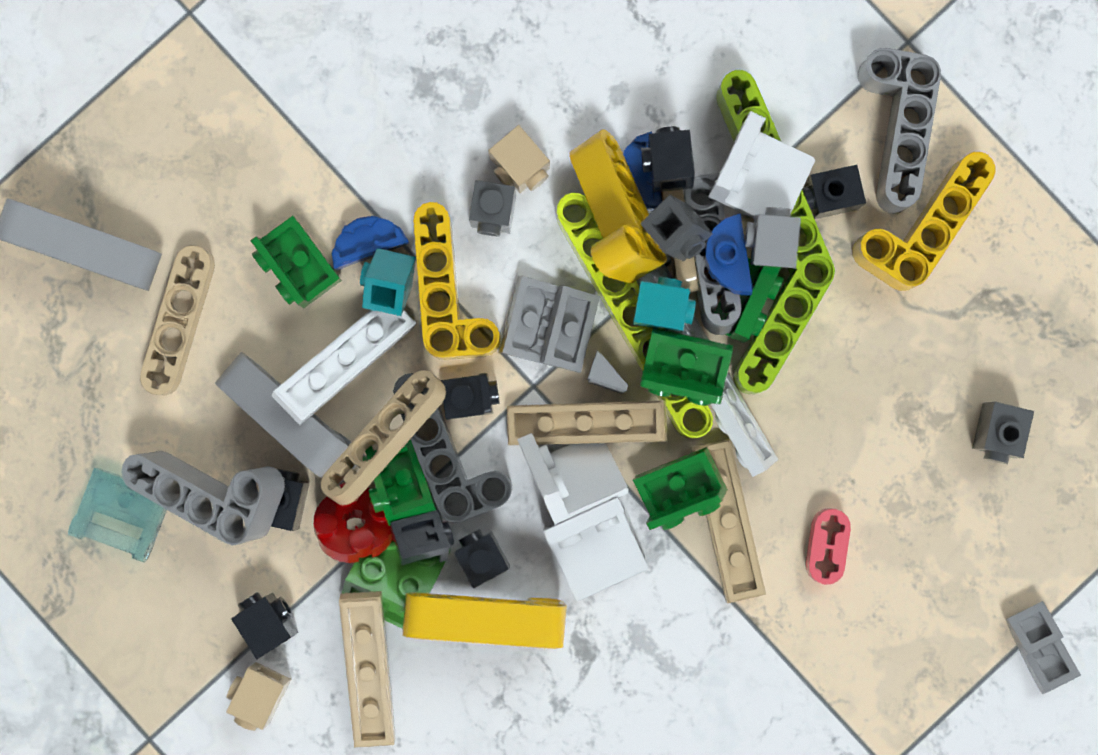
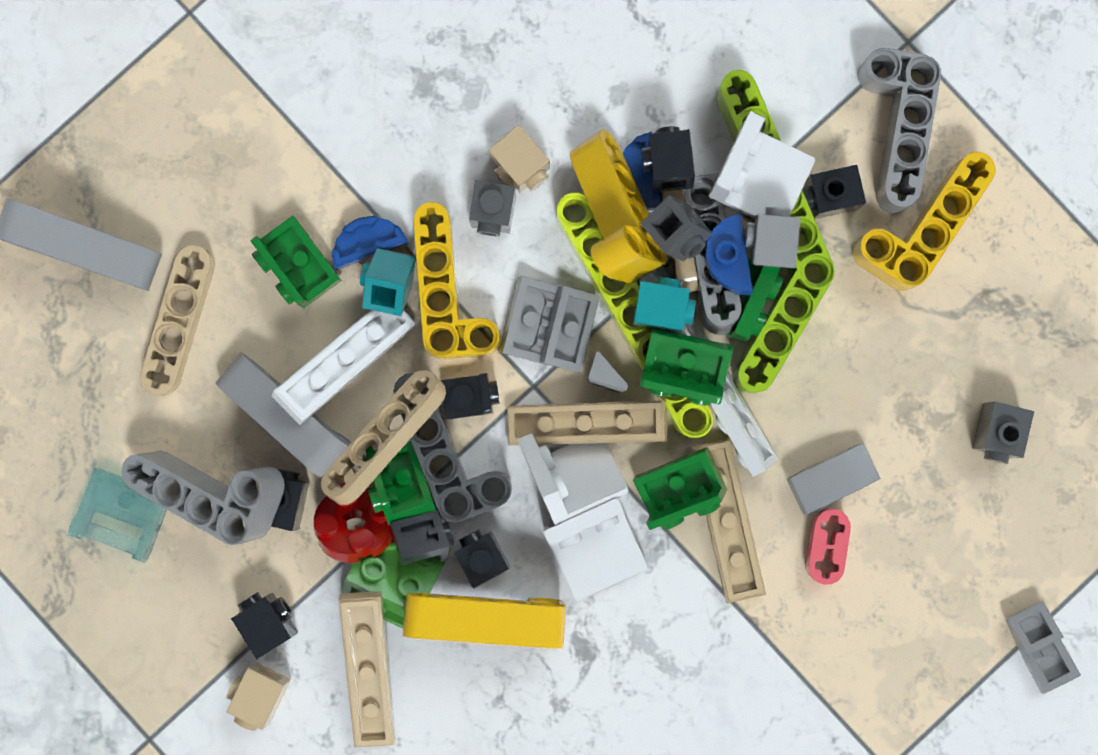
none -> light grey slope [787,443,881,515]

